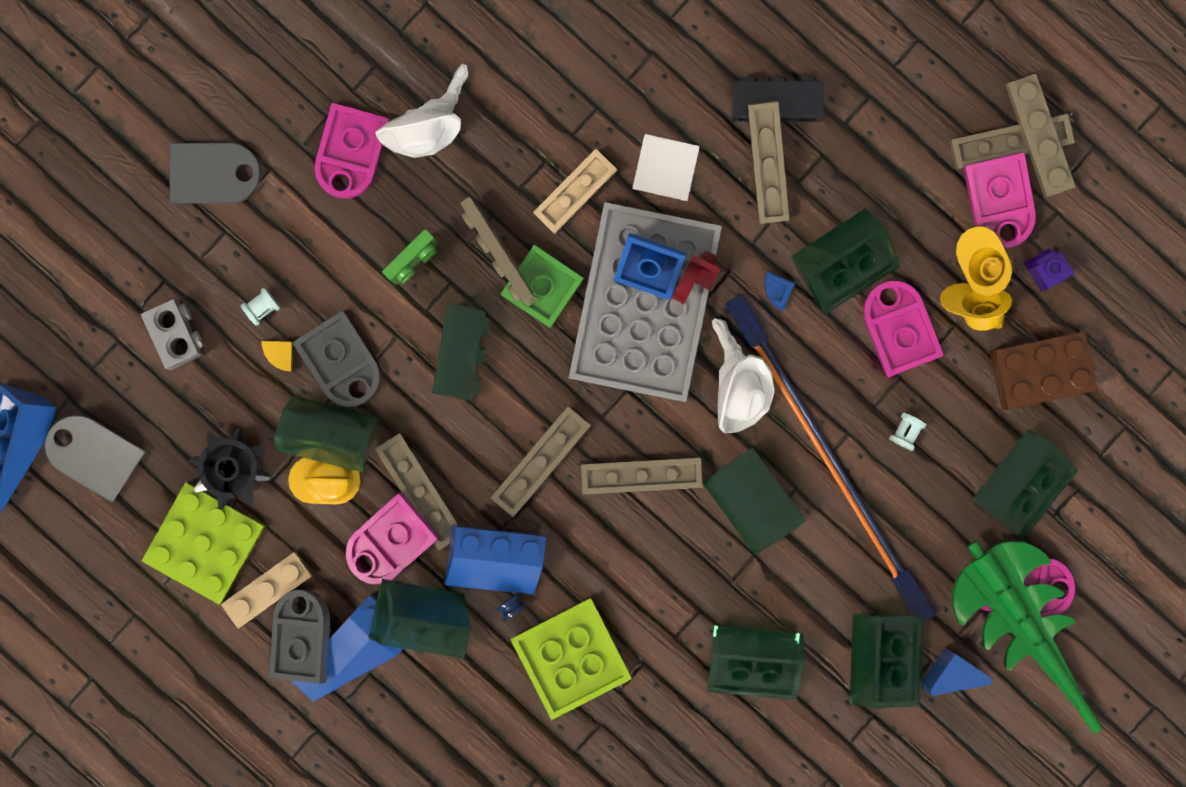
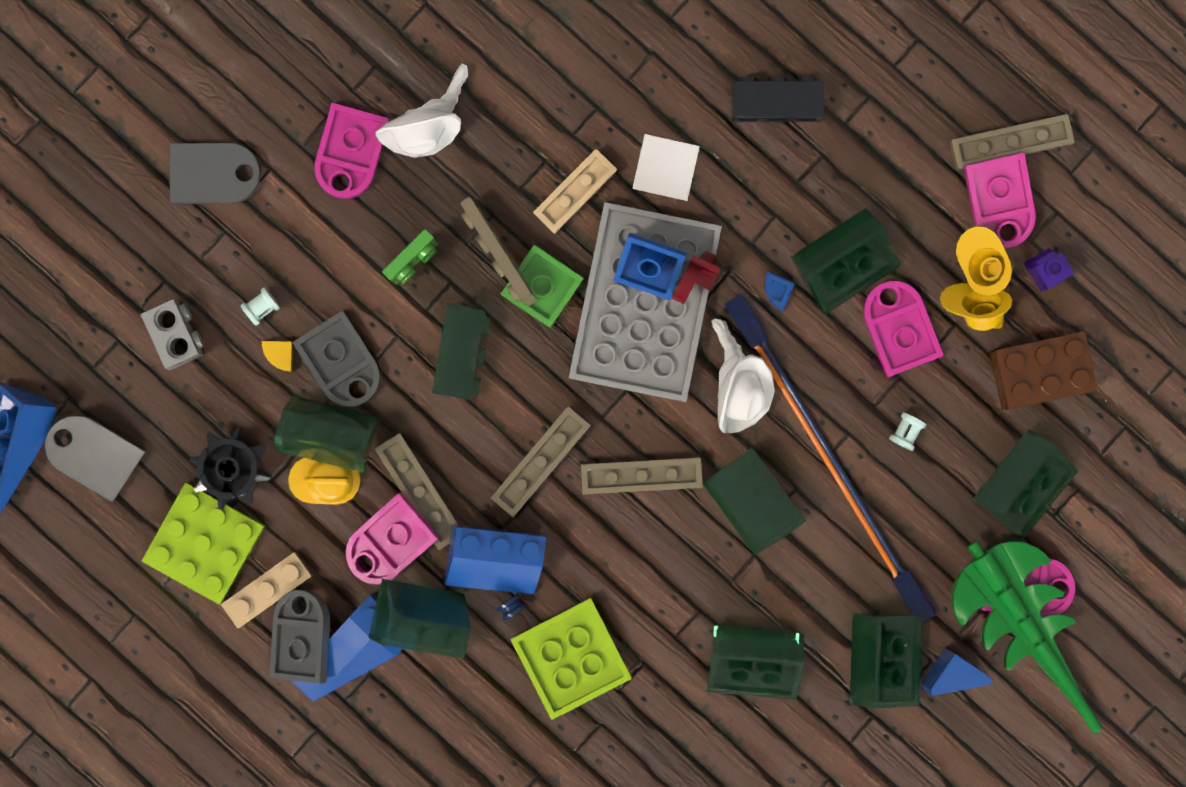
dark tan plate [747,100,790,224] -> none
dark tan plate [1005,74,1075,198] -> none

